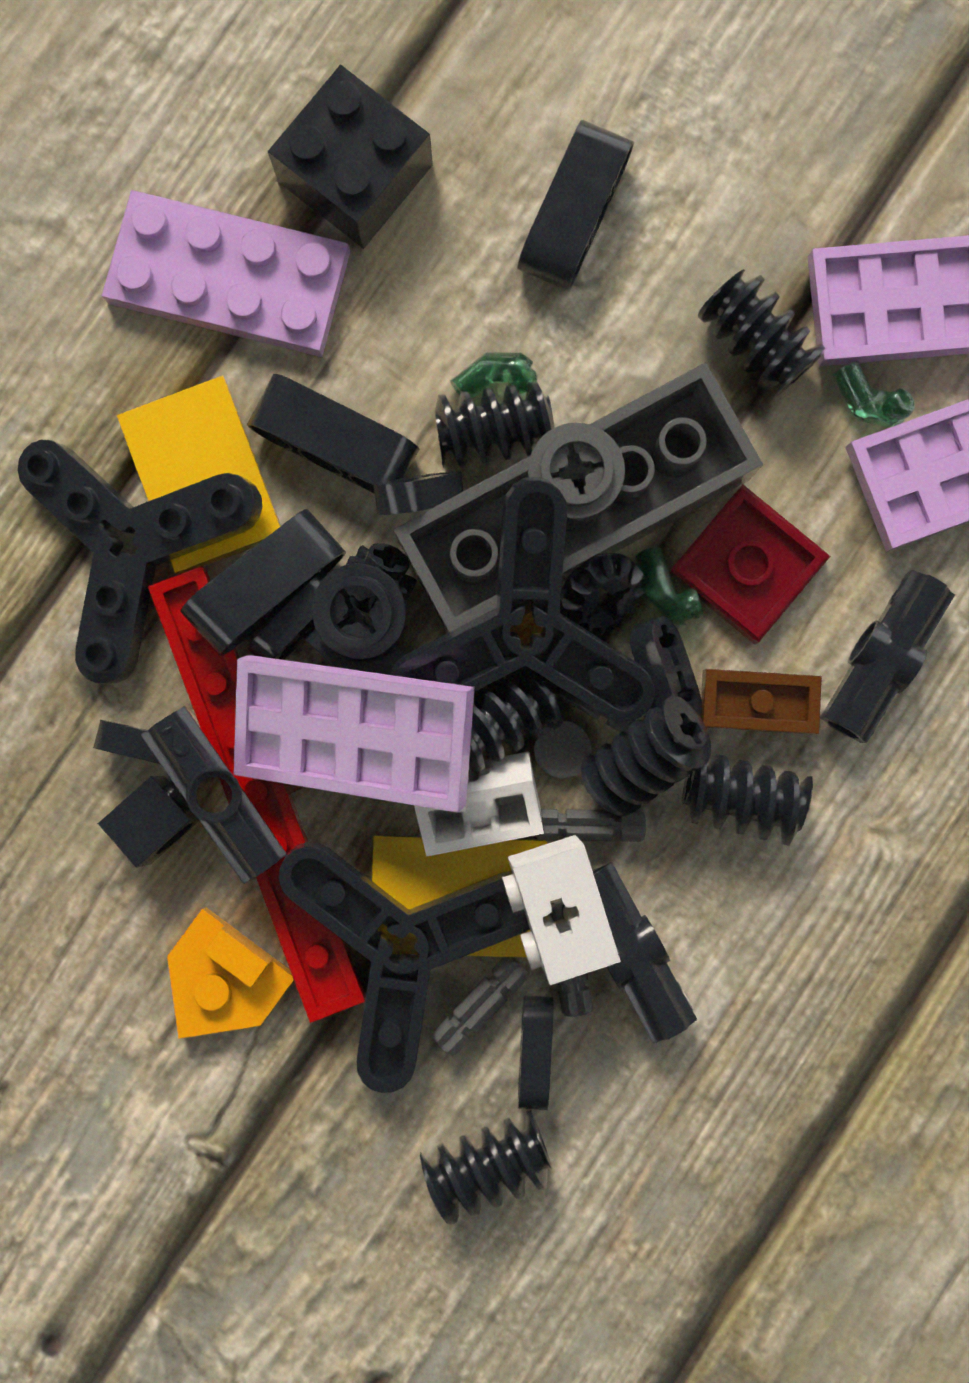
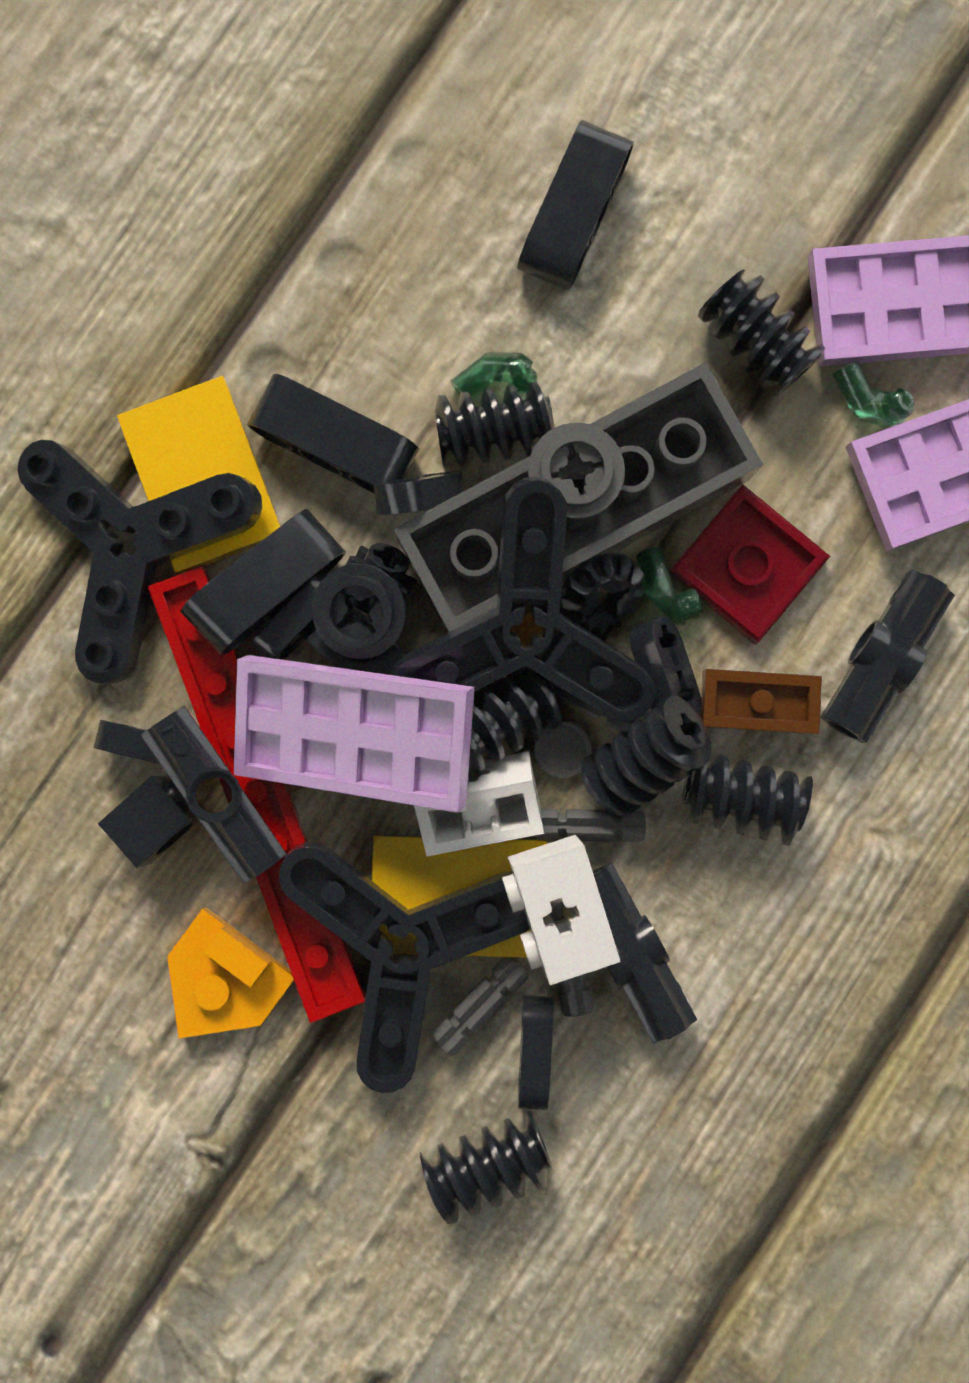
lavender plate [102,190,350,357] -> none
black brick [267,64,433,249] -> none

